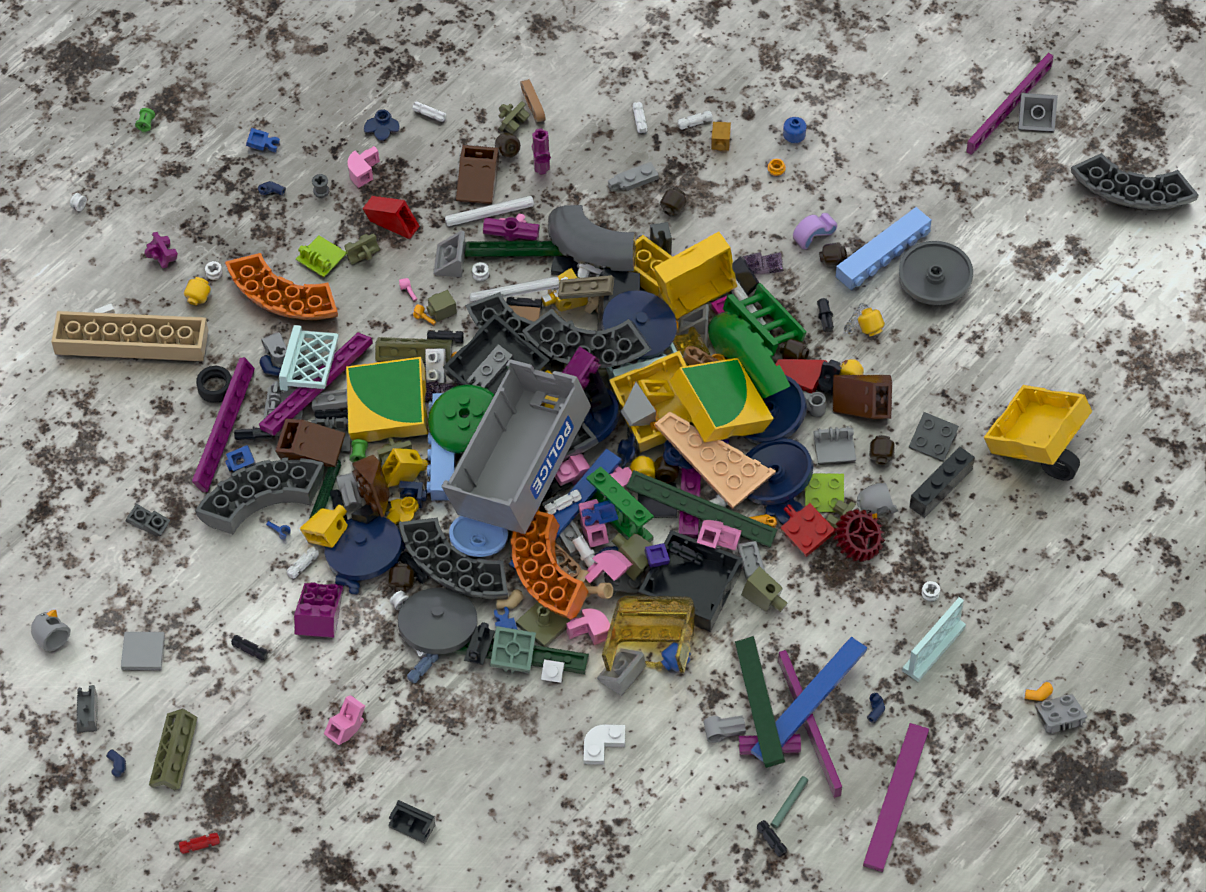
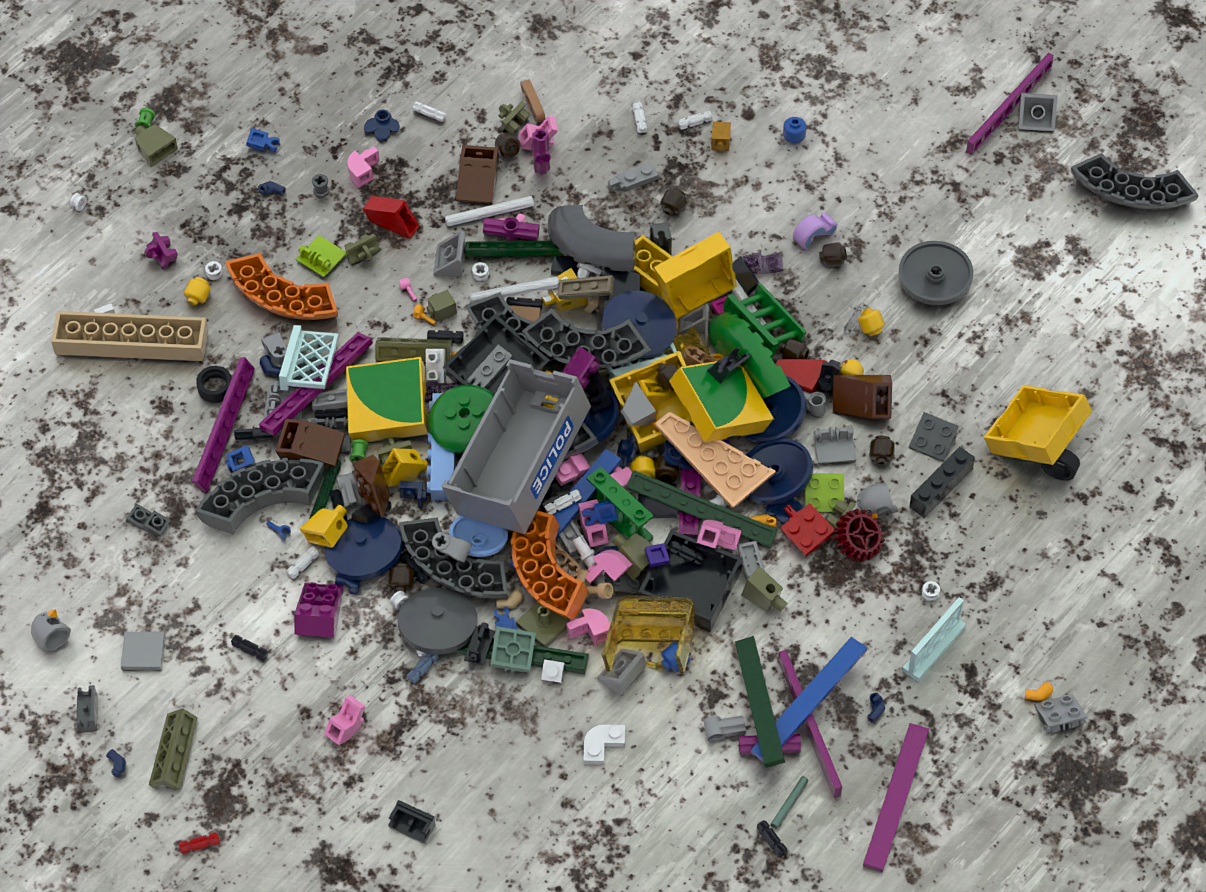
yellow plate [386,497,419,524] -> none
light orange plate [767,158,786,176] -> none
black axle [817,298,834,332] -> none
light blue brick [836,207,932,290] -> none
none -> olive torso [135,125,178,167]
none -> light grey piece [432,532,472,563]
none -> bright pink brick [518,116,558,151]
none -> clear smoke plate [647,445,662,462]
none -> dark brown head [655,363,678,392]
none -> black hinge [707,347,751,384]

